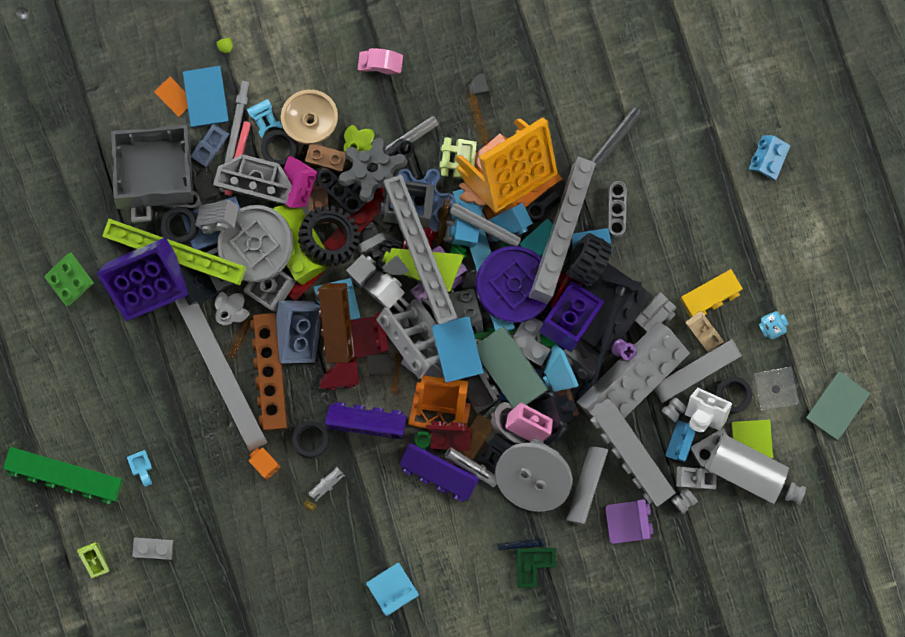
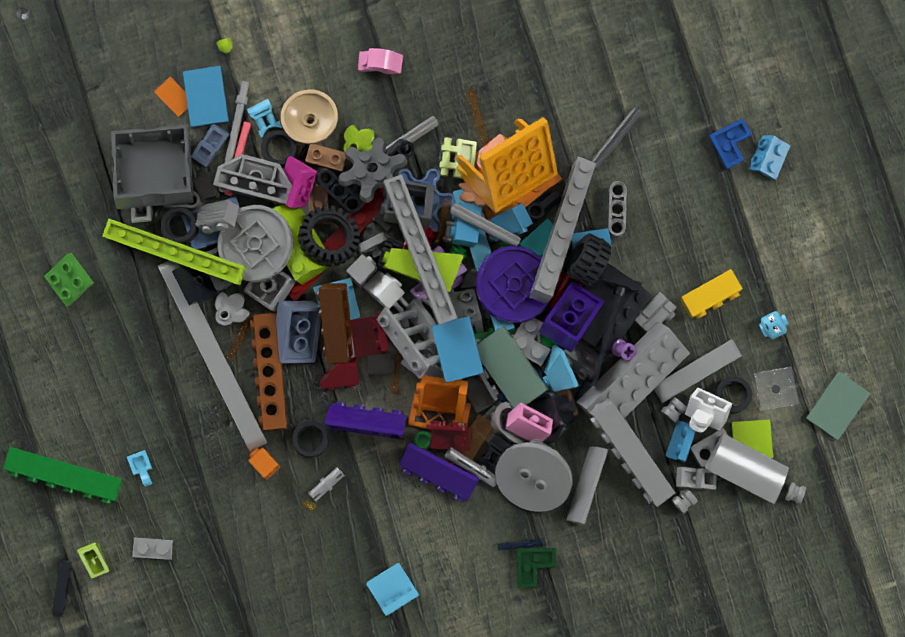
dark purple slope [96,237,188,321] -> none
dark grey tile [382,256,409,275] -> none
dark grey tile [470,73,489,95] -> none
medium lavender bracket [605,500,653,544] -> none
tan slope [685,311,724,353] -> none
none -> black beam [52,560,72,618]
none -> blue plate [709,118,752,170]

